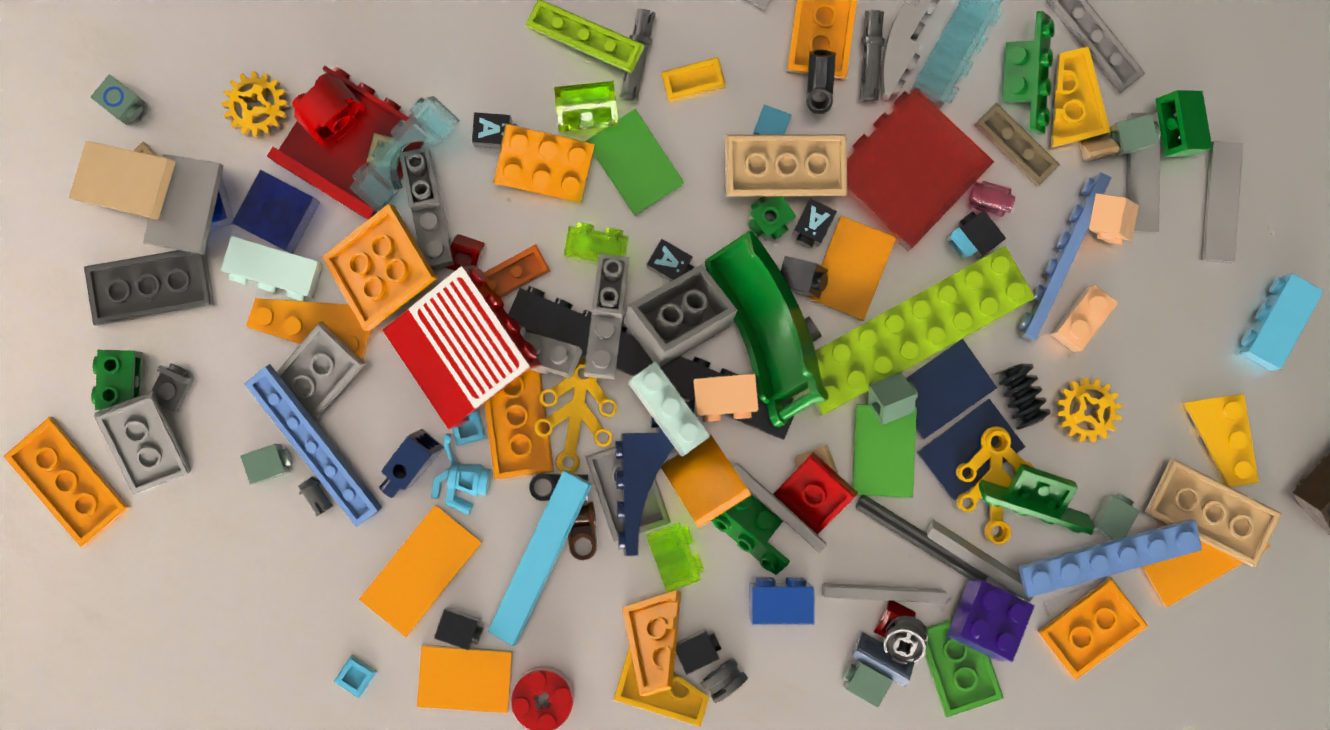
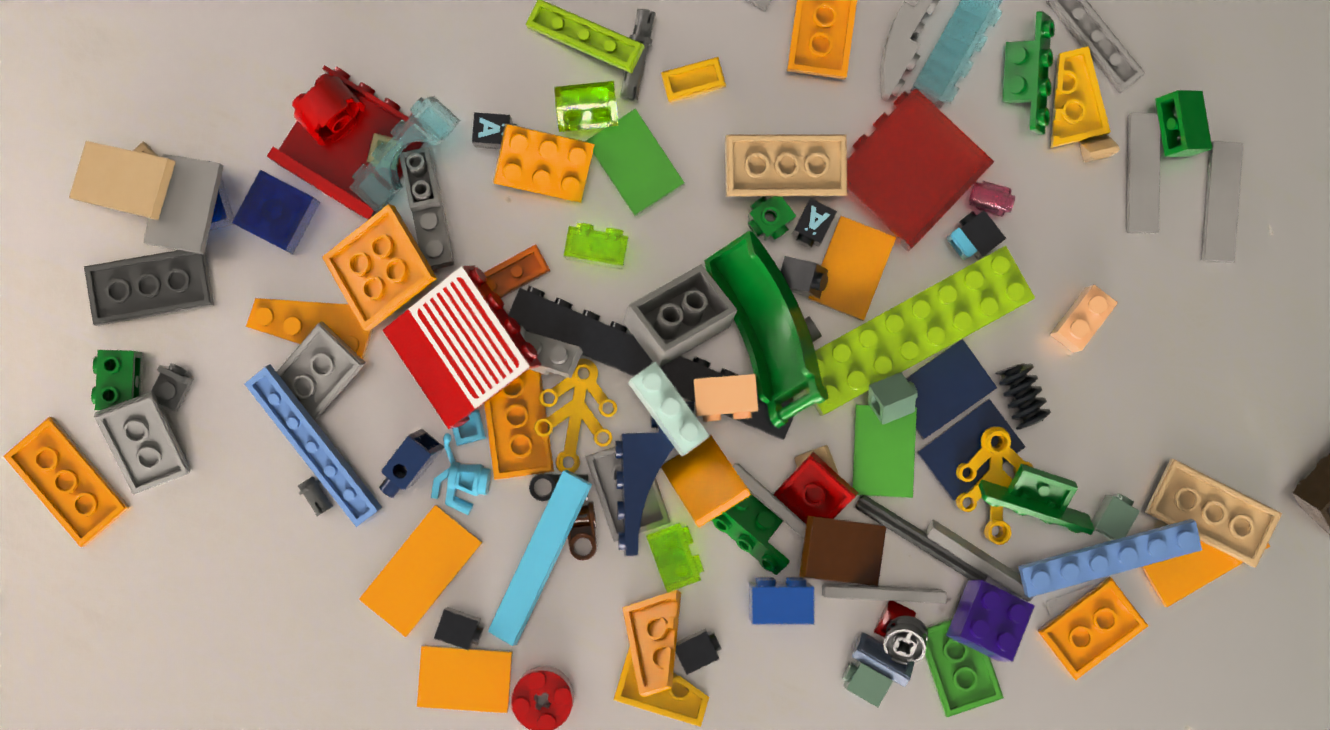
sand green brick [91,74,146,125] -> none
yellow gear [221,71,289,138] -> none
light aqua brick [221,236,324,301] -> none
sand green brick [241,444,292,484] -> none
medium azure tile [334,655,377,698] -> none
red slope [445,234,485,271] -> none
light grey slope [584,254,630,380] -> none
black brick [646,239,695,282] -> none
dark grey wheel [700,658,748,703] -> none
medium azure tile [753,104,792,135] -> none
black piece [806,49,836,114] -> none
dark grey pin [859,10,885,102] -> none
dark tan tile [974,102,1060,187] -> none
medium blue plate [1019,172,1112,342] -> none
yellow gear [1055,377,1123,443] -> none
light nougat brick [1089,194,1139,245] -> none
sand green brick [1110,114,1161,156] -> none
yellow wing [1182,394,1259,487] -> none
medium azure brick [1239,273,1324,371] -> none
none -> reddish brown tile [799,516,886,586]

